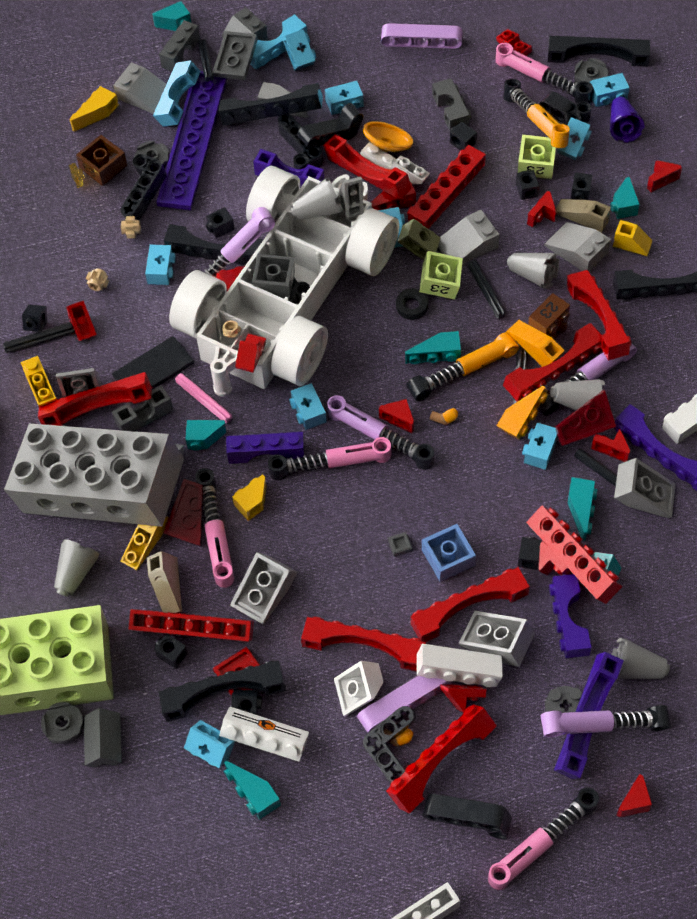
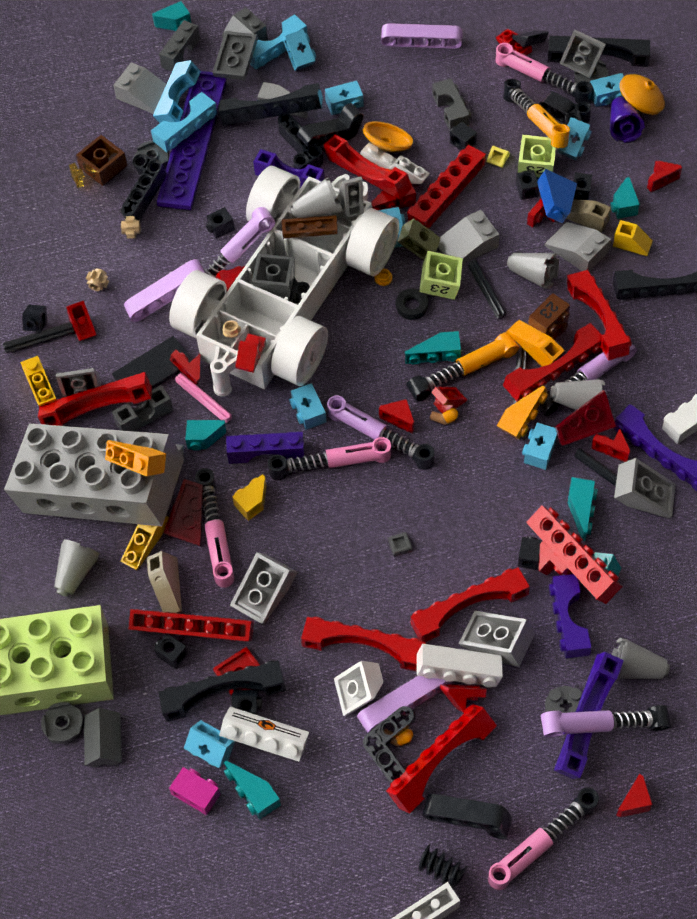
yellow slope [70,86,119,132] -> none
medium azure brick [145,245,175,285] -> none
black arch [164,224,264,265] -> none
black axle [198,39,214,82] -> none
medium blue brick [422,524,476,582] -> none
none -> light orange slope [105,440,166,476]
none -> lavender beam [124,259,205,322]
none -> medium azure arch [151,92,217,152]
none -> dark pink brick [169,767,221,816]
none -> red slope [170,350,200,385]
none -> reddish brown plate [282,215,338,239]
none -> light orange plate [374,268,392,286]
none -> black piece [419,844,468,889]
none -> red slope [431,387,467,414]
none -> light yellow slope [486,146,510,168]
none -> black slope [512,30,549,47]
none -> blue slope [537,169,577,223]
none -> light grey slope [559,29,606,78]
none -> light orange dish [619,74,665,115]

